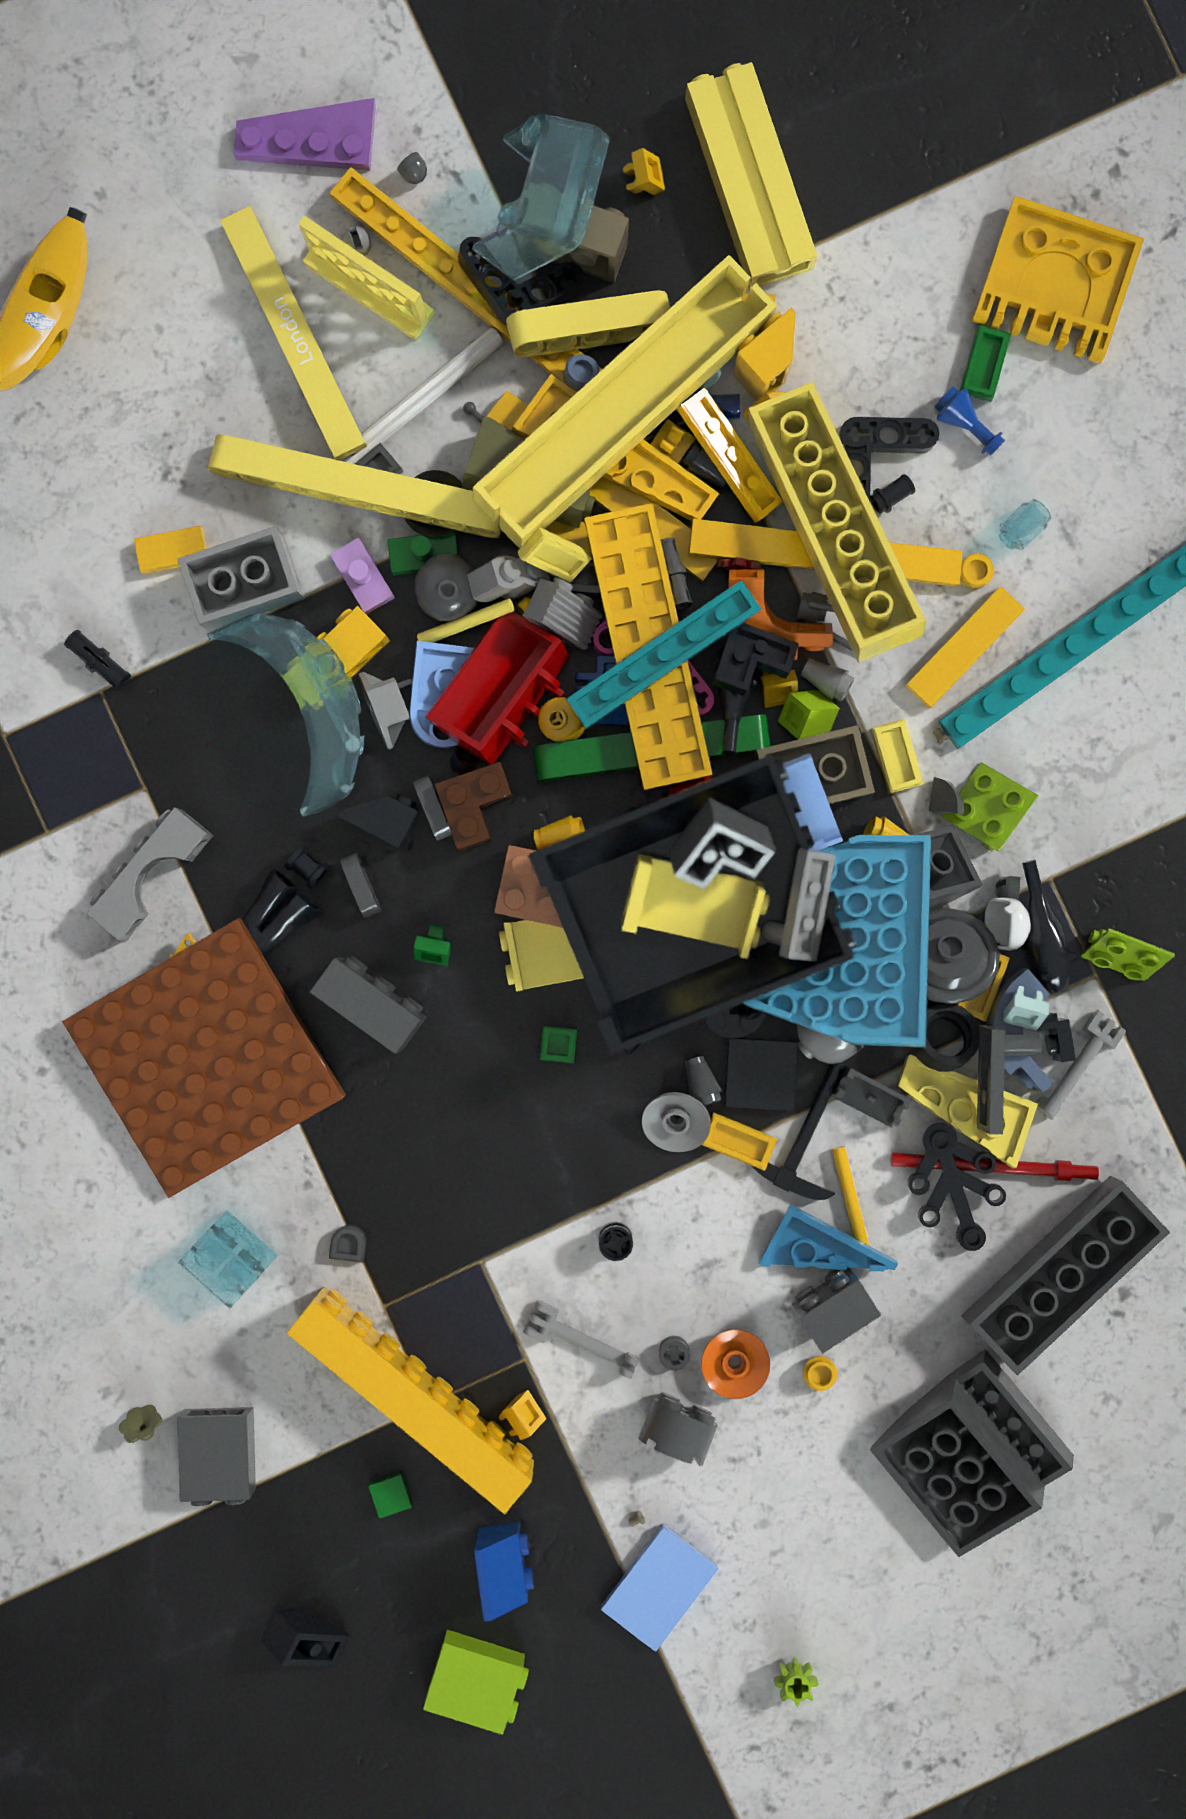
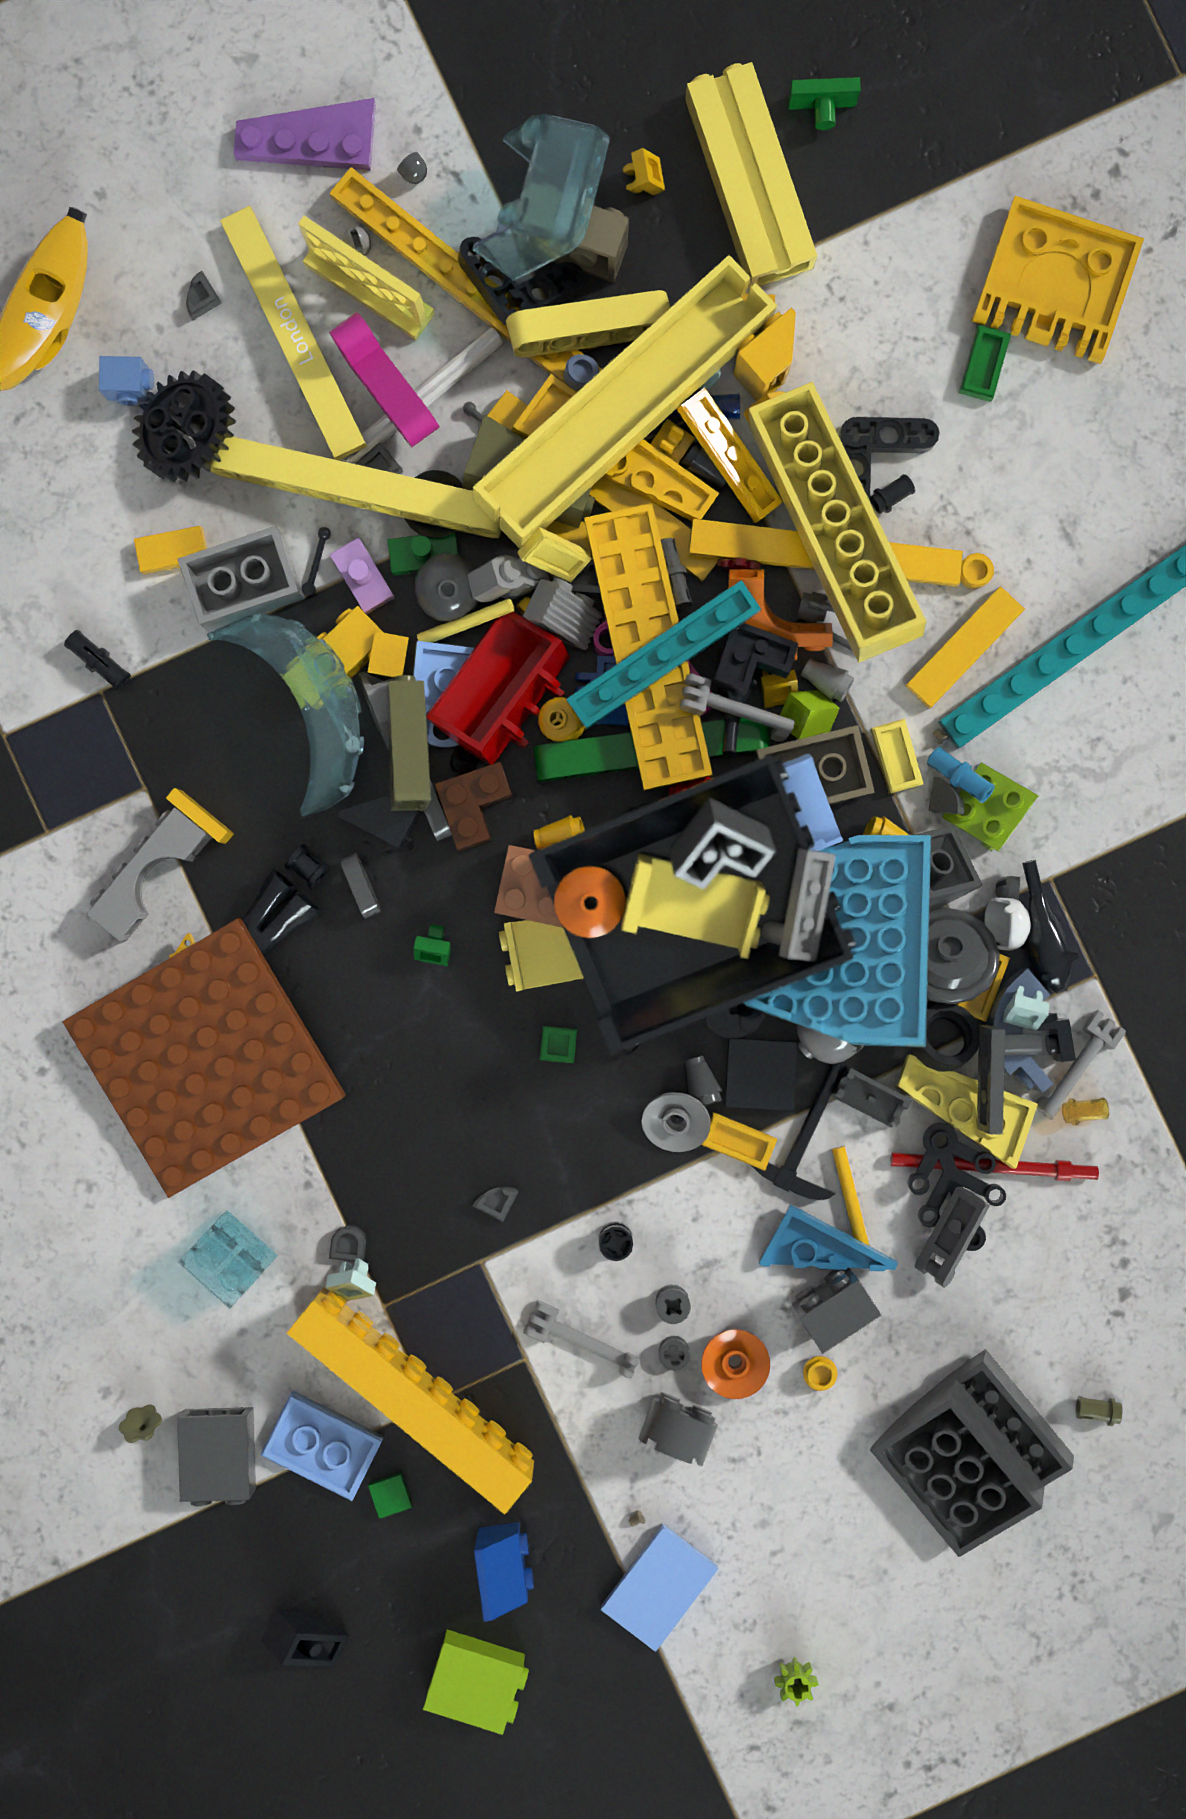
dark grey brick [310,956,426,1054] -> none
yellow tile [499,1390,547,1440] -> none
blue piece [934,386,1005,456] -> none
dark grey brick [961,1176,1170,1376] -> none
clear light blue brick [999,499,1051,550] -> none
lime hinge [1081,928,1175,981] -> none
none -> medium blue brick [99,356,154,406]
none -> black gear [132,370,236,483]
none -> yellow tile [166,788,234,844]
none -> dark grey tile [186,270,222,321]
none -> light blue tile [260,1391,384,1501]
none -> black hinge [302,527,331,597]
none -> light aqua tile [325,1258,376,1301]
none -> dark pink beam [329,312,440,448]
none -> yellow panel [368,632,409,678]
none -> olive slope [387,675,431,811]
none -> dark grey tile [473,1186,519,1222]
none -> orange dish [554,866,625,938]
none -> dark grey wheel [655,1284,691,1324]
none -> light grey hinge [679,674,794,741]
none -> green tile [788,77,861,130]
none -> dark grey plate [915,1186,990,1288]
none -> dark azure pin [927,747,995,803]
none -> clear yellow pin [1062,1097,1109,1126]
none -> olive pin [1075,1396,1123,1426]

